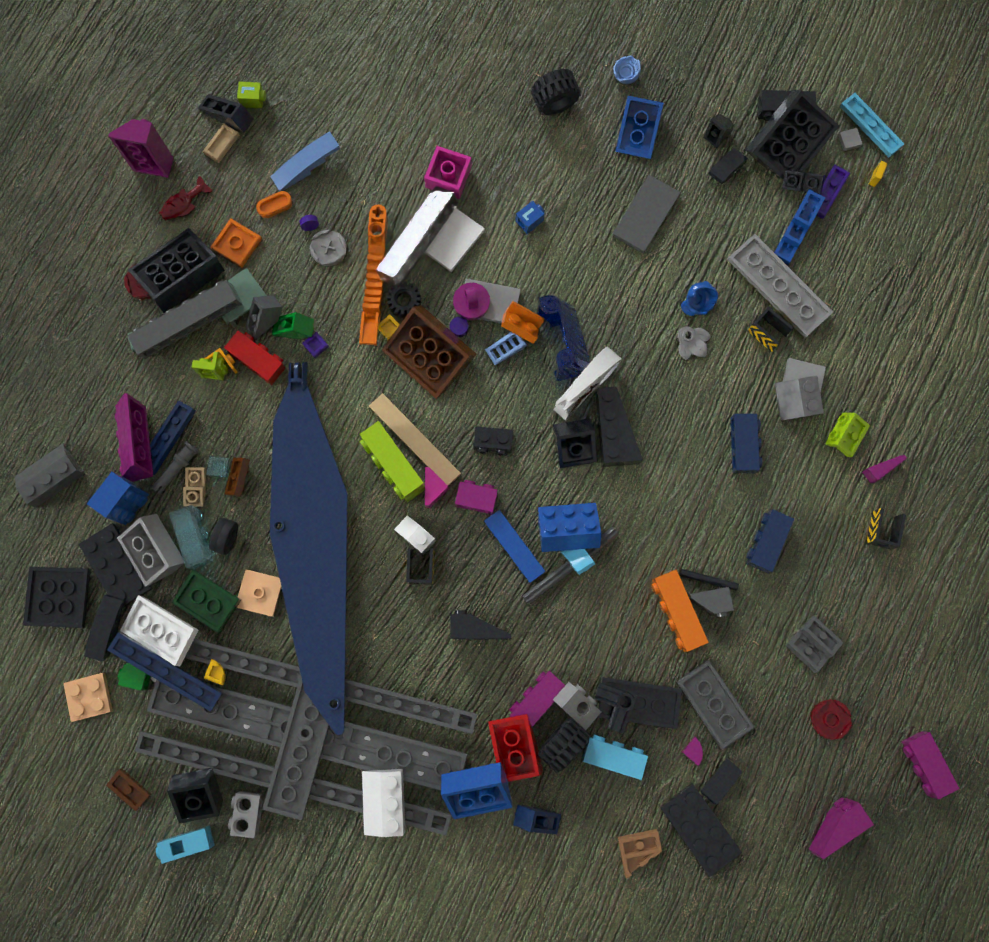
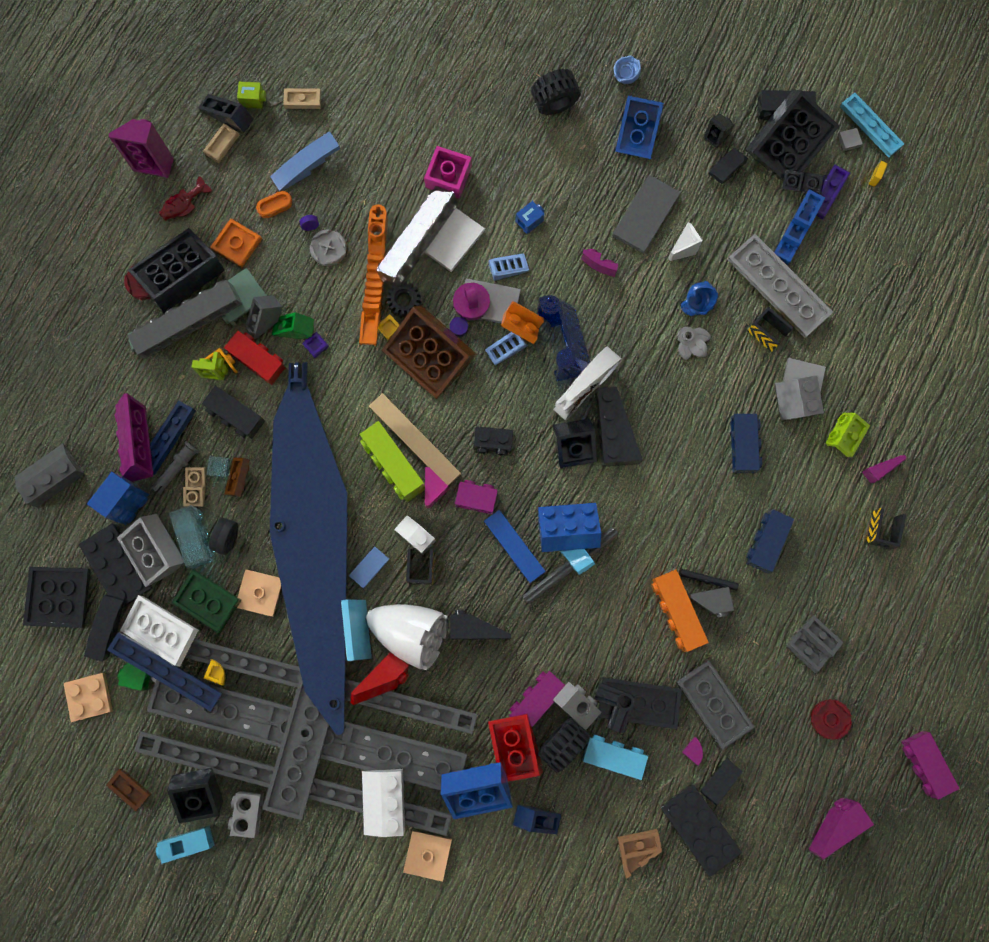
none -> black brick [202,385,265,439]
none -> tan plate [283,88,321,109]
none -> medium azure tile [341,599,372,661]
none -> medium blue tile [349,546,390,589]
none -> red slope [350,652,409,705]
none -> white cylinder [366,604,449,670]
none -> light nougat plate [403,830,452,882]
none -> light blue slope [489,253,529,281]
none -> magenta slope [581,249,618,277]
none -> white slope [668,222,703,261]

